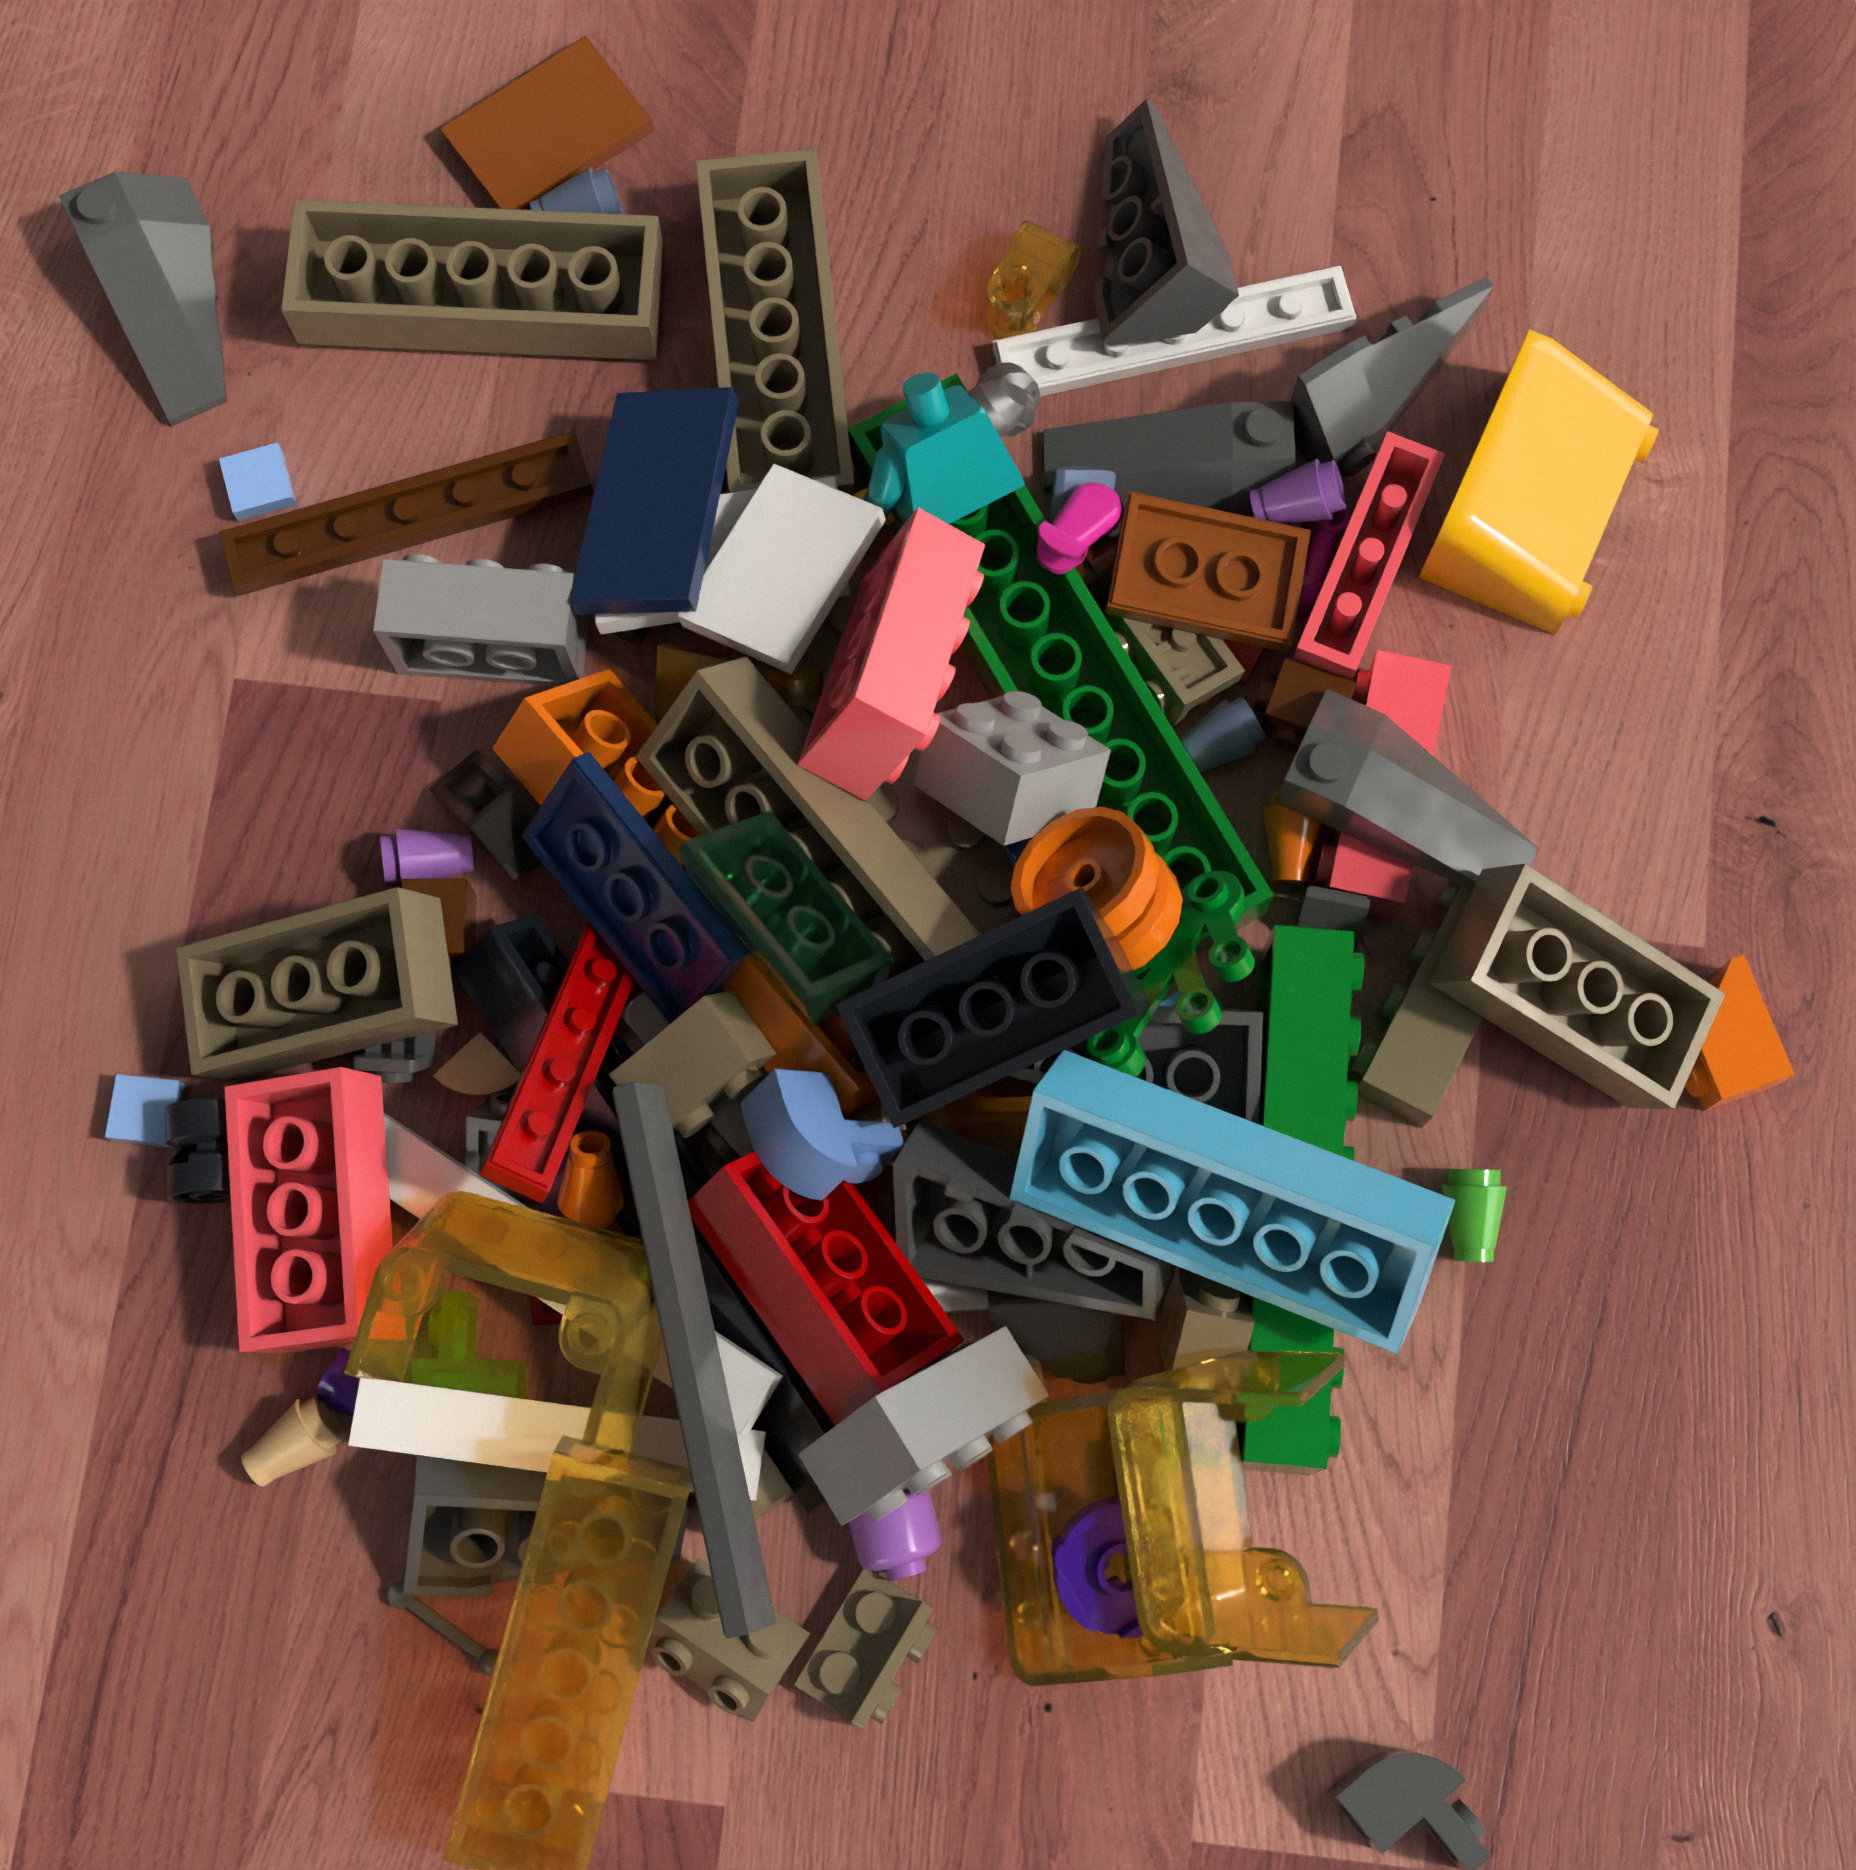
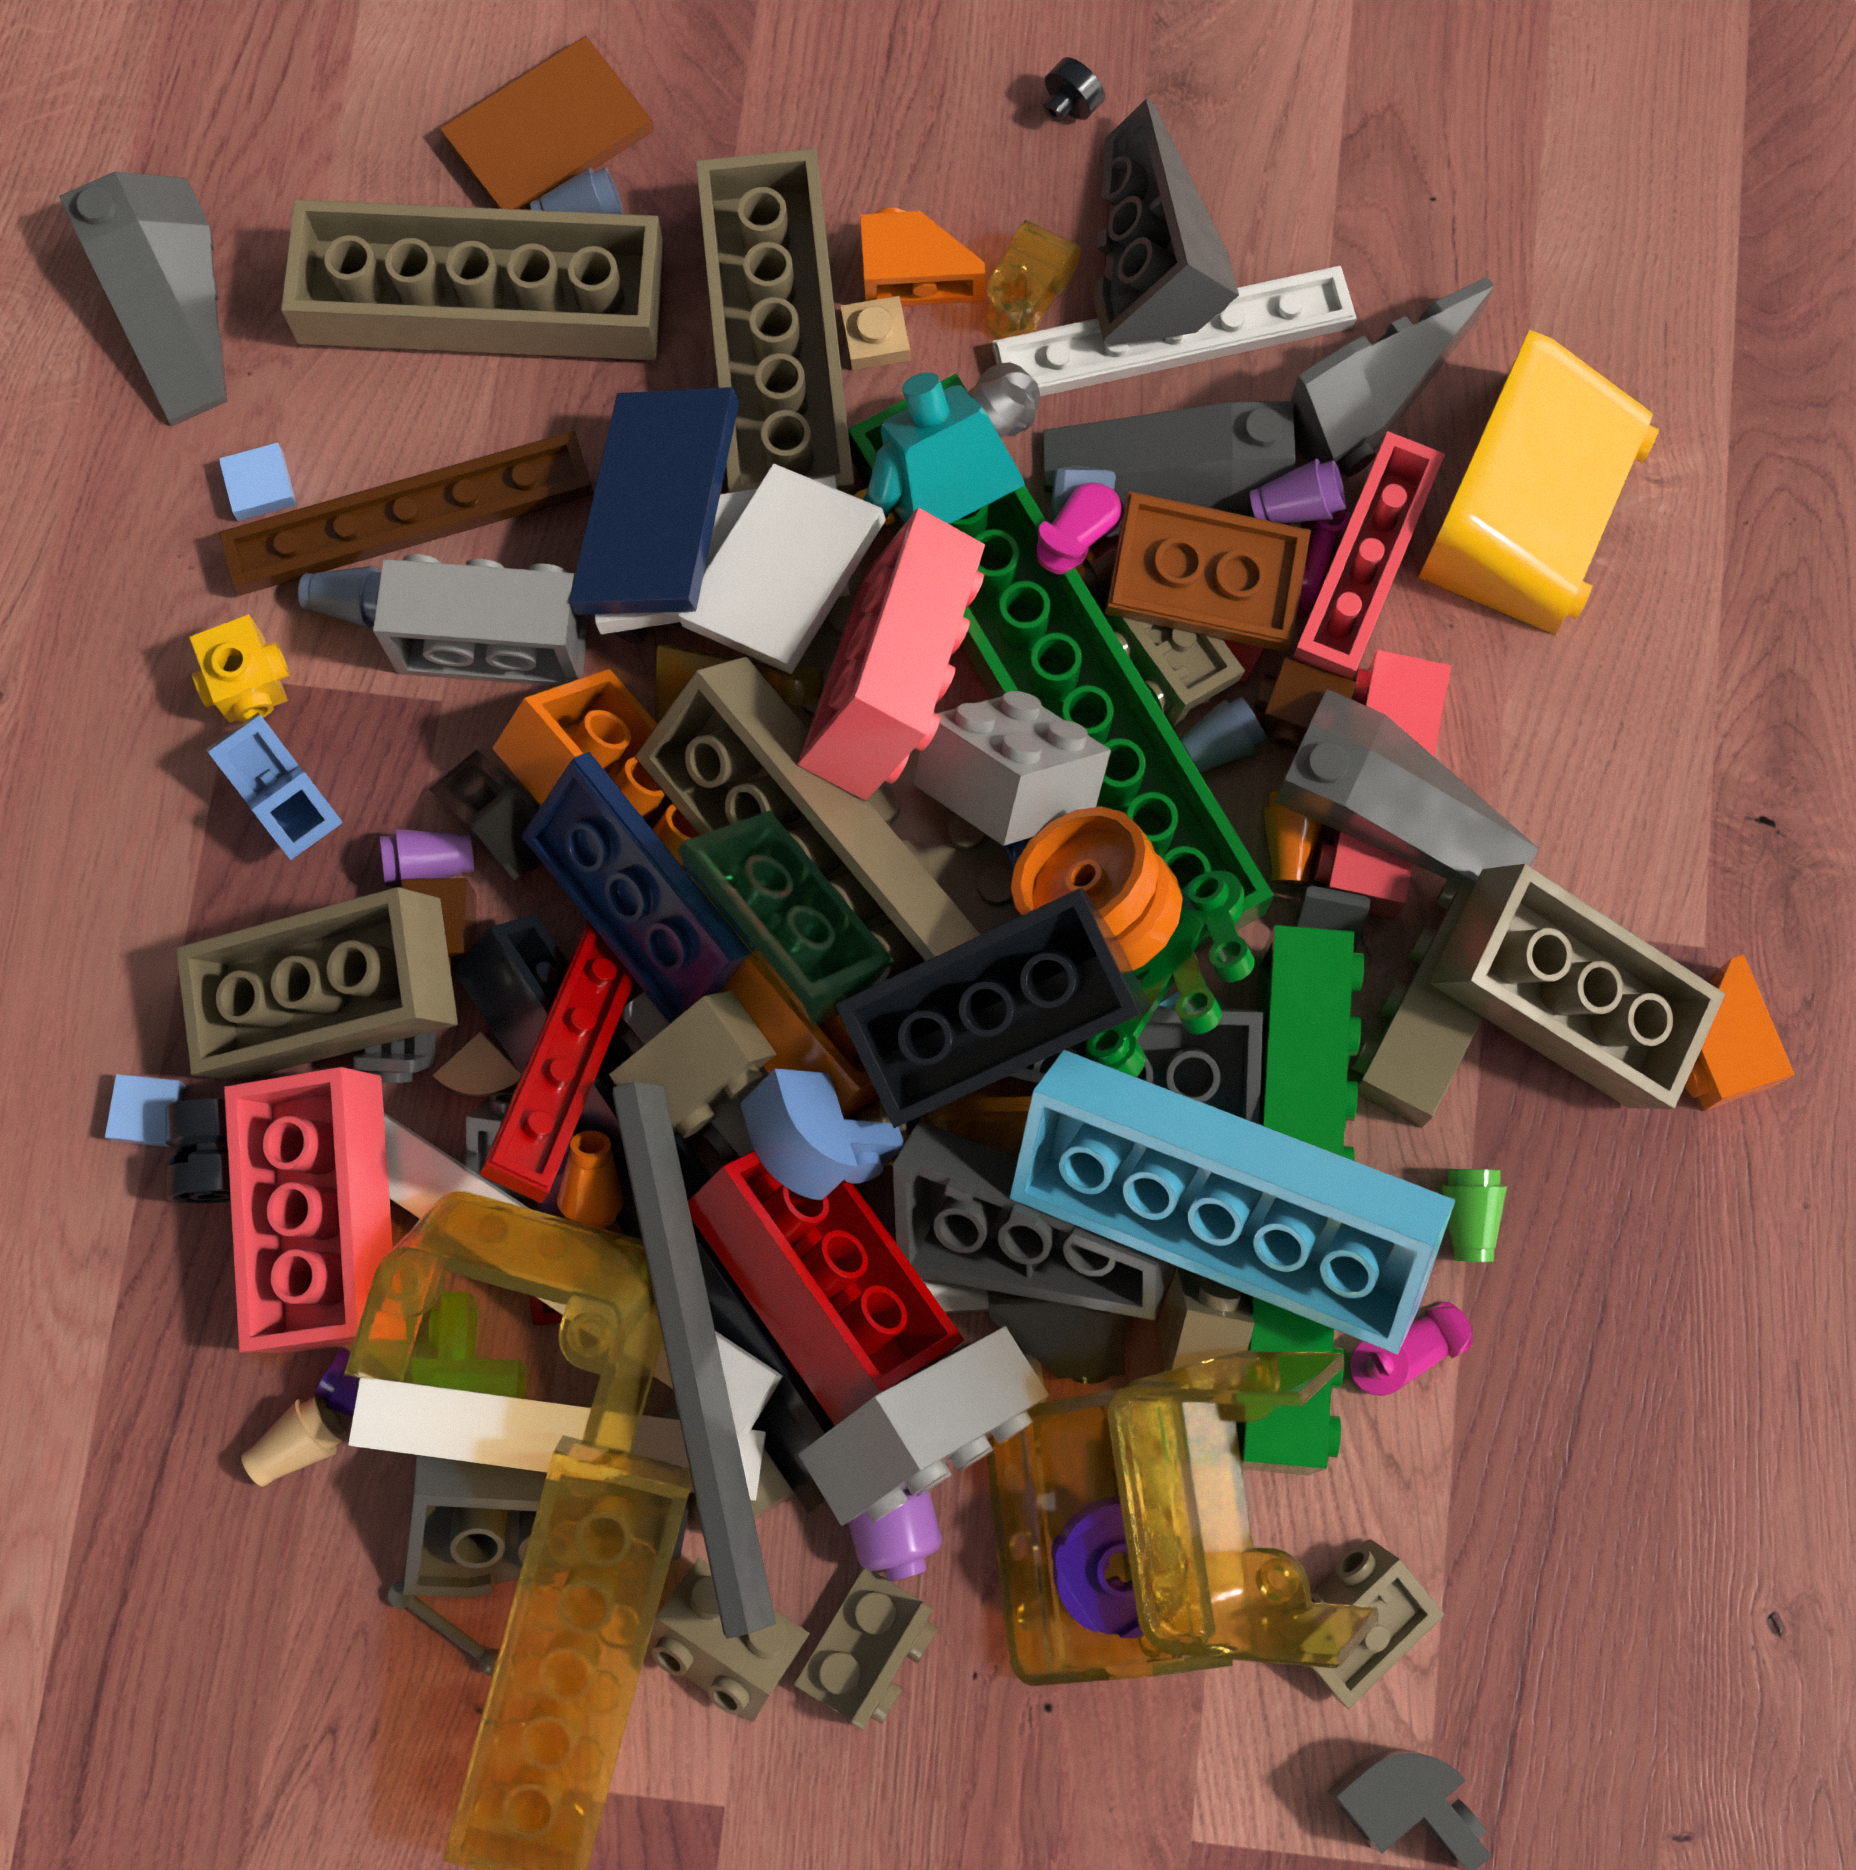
none -> yellow brick [190,614,290,723]
none -> medium blue brick [206,712,343,860]
none -> sand blue cone [298,566,381,628]
none -> tan plate [841,296,910,370]
none -> orange slope [860,208,985,306]
none -> black tile [1043,57,1105,122]
none -> dark tan bracket [1275,1539,1445,1710]
none -> dark pink piece [1350,1302,1473,1396]

